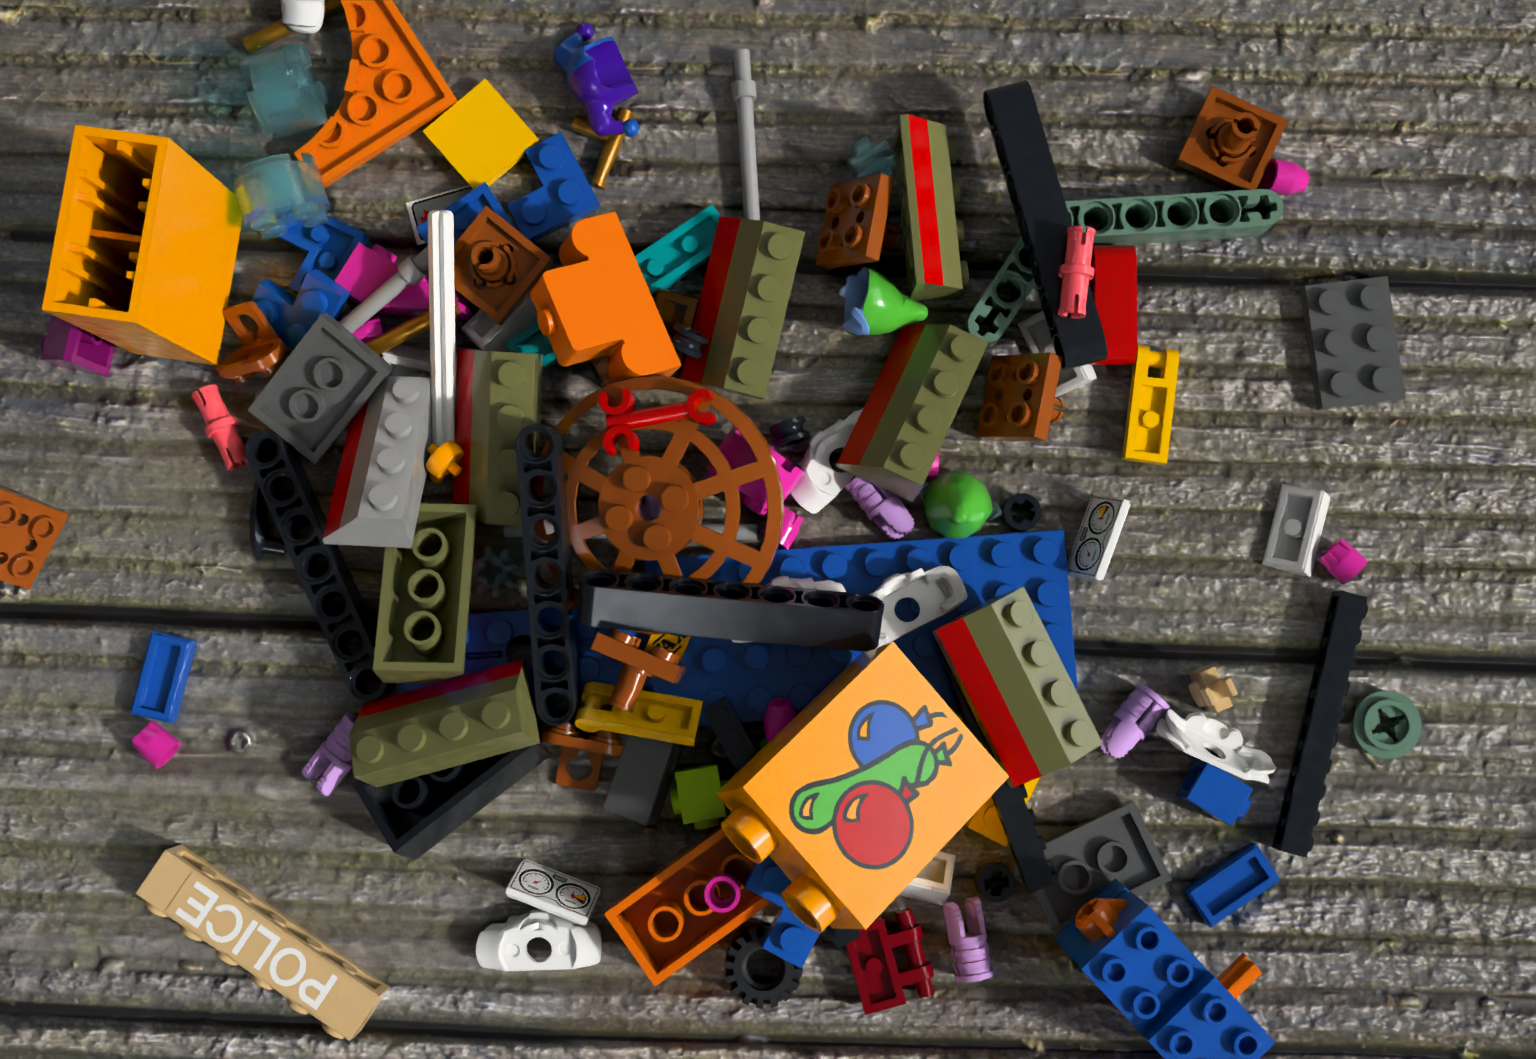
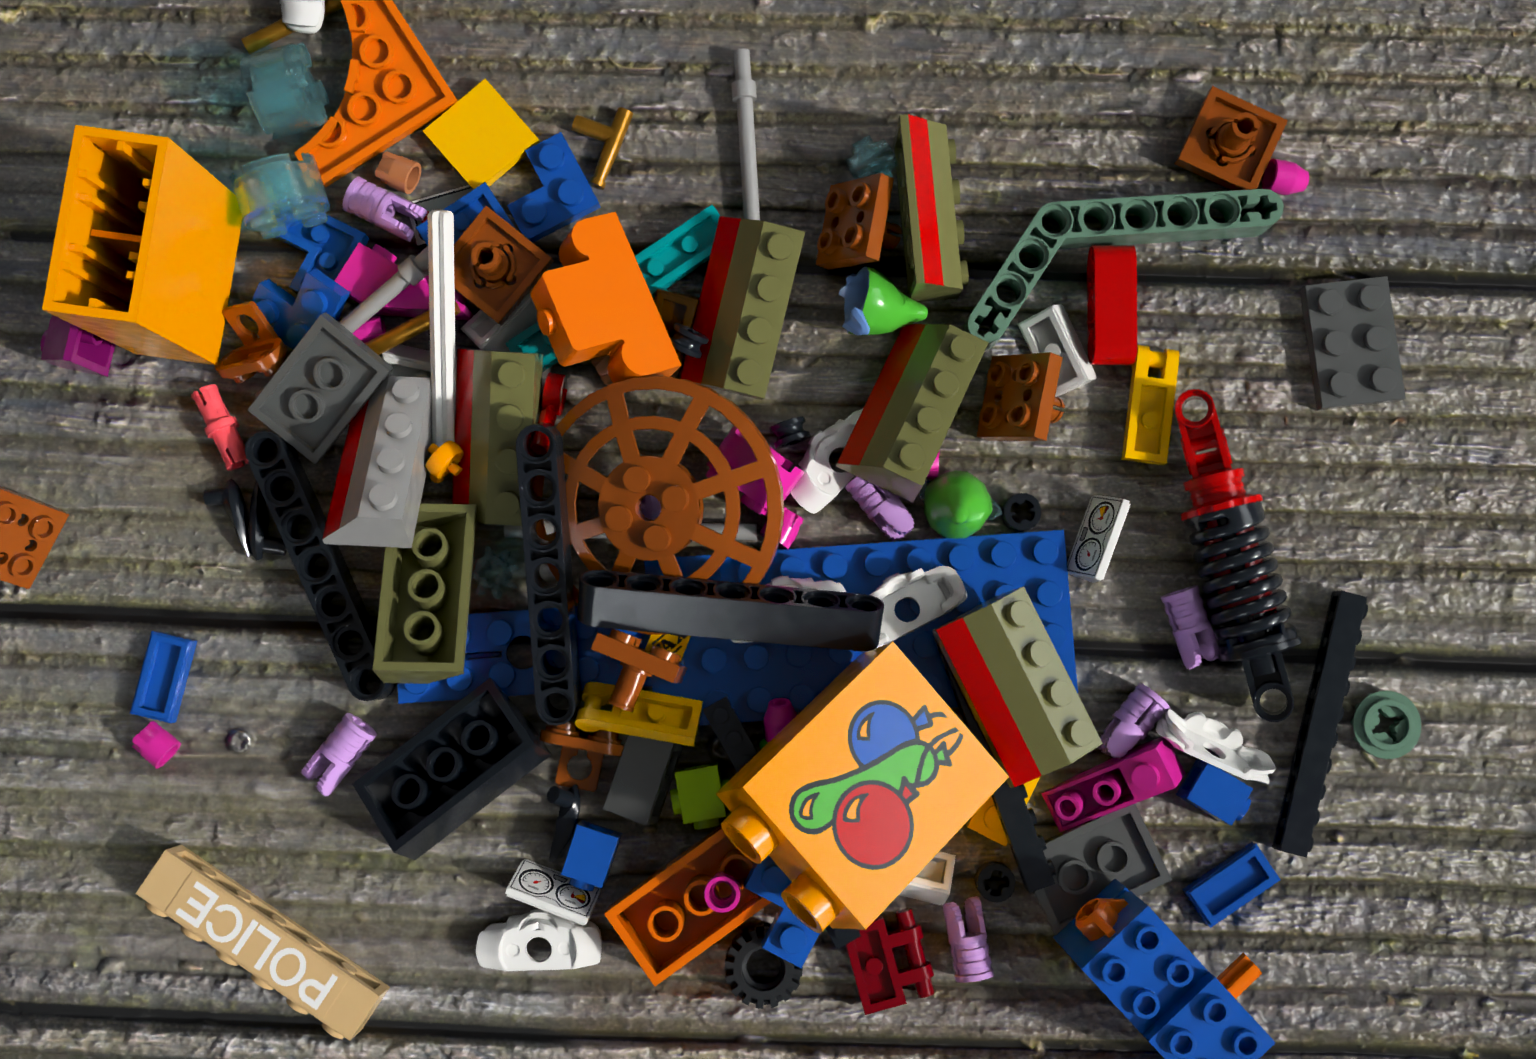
olive slope [349,659,540,788] -> none
dark purple piece [553,22,639,137] -> none
red bar [598,388,716,456] -> none
black beam [983,80,1108,371] -> none
coral pin [1058,226,1096,319] -> none
tan plate [1188,666,1238,713] -> none
white slope [1262,484,1330,577] -> none
dark pink hose [1317,538,1368,585] -> none
none -> black bar [203,478,252,557]
none -> lavender hinge [342,177,427,242]
none -> nougat hose [375,151,421,194]
none -> red piece [530,372,567,455]
none -> black bar [547,784,581,863]
none -> blue brick [561,820,622,891]
none -> dark pink slope [1041,737,1186,832]
none -> lavender hinge [1161,585,1219,670]
none -> black piece [1175,389,1302,722]

